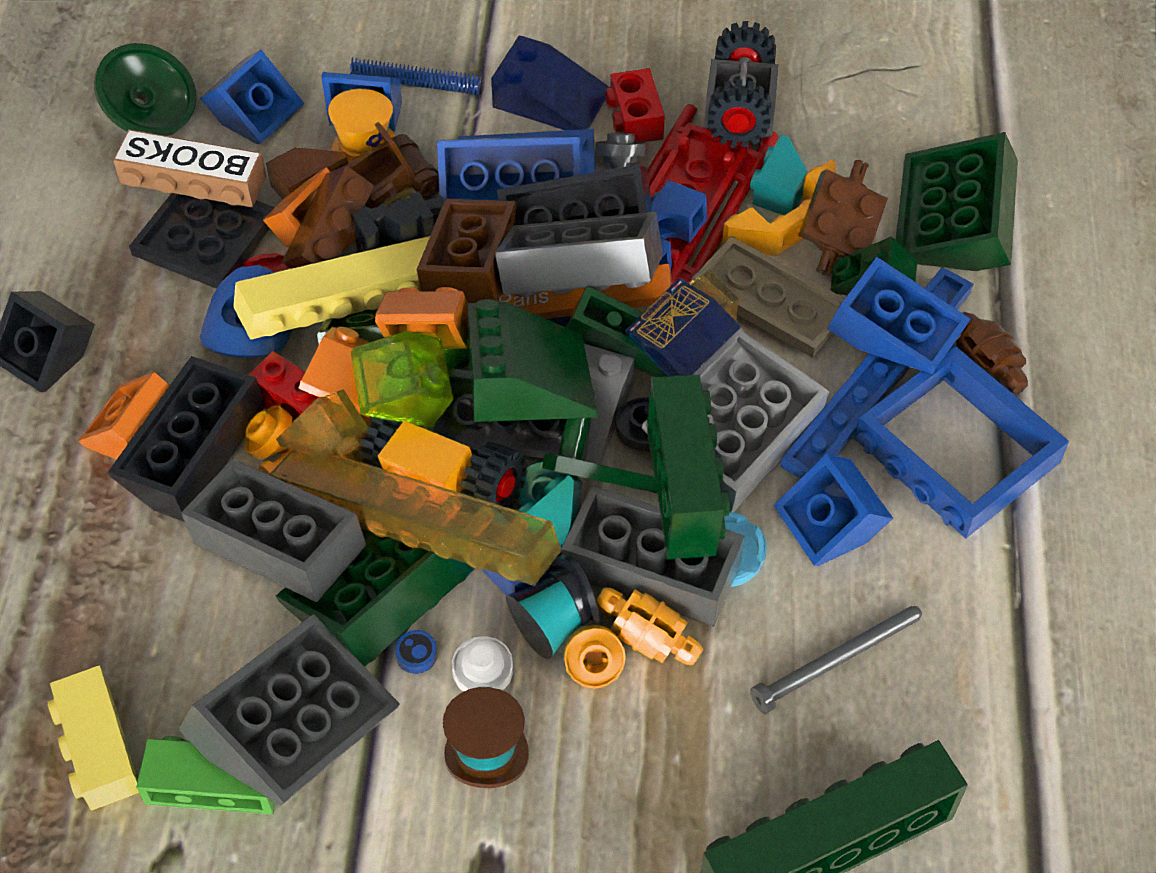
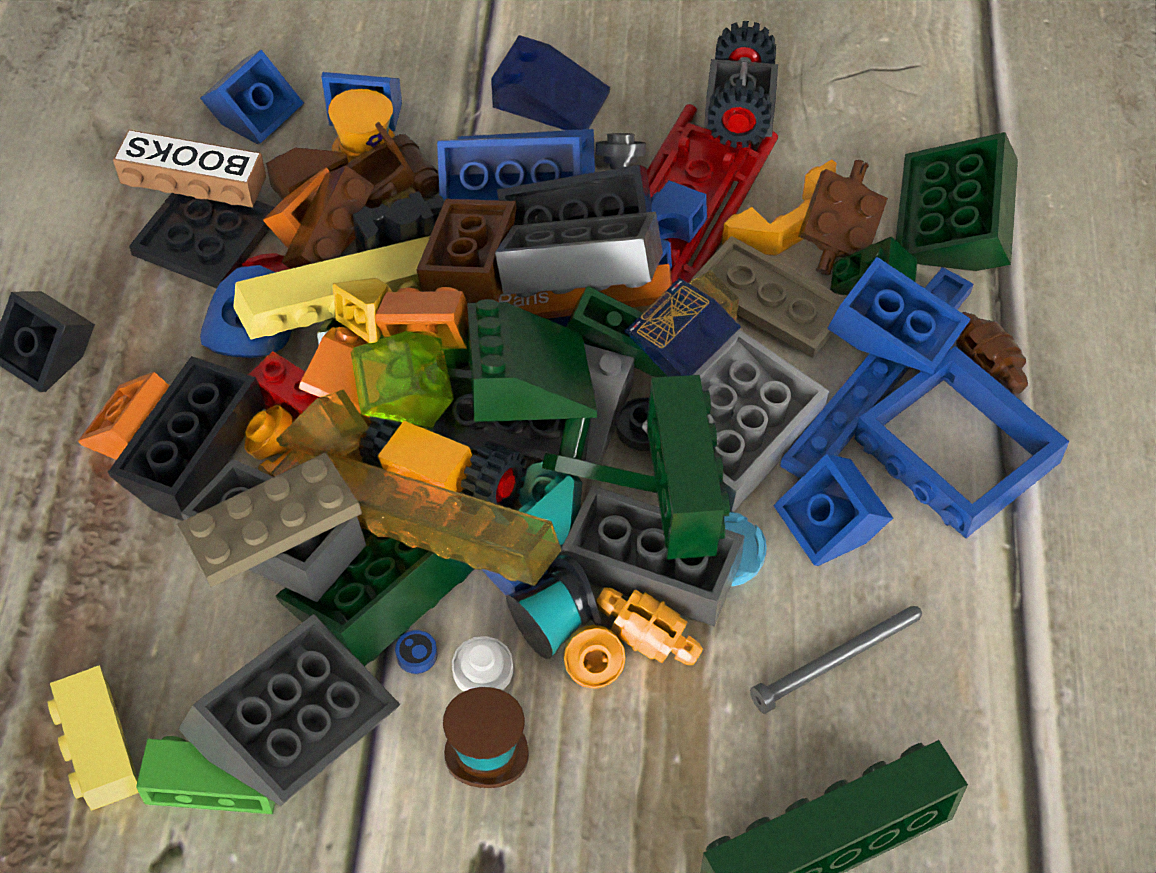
dark green dish [94,43,197,136] -> none
blue axle [350,57,482,95] -> none
red brick [605,68,665,142] -> none
teal slope [750,135,807,215] -> none
none -> dark tan plate [177,452,362,587]
none -> yellow slope [333,278,392,343]

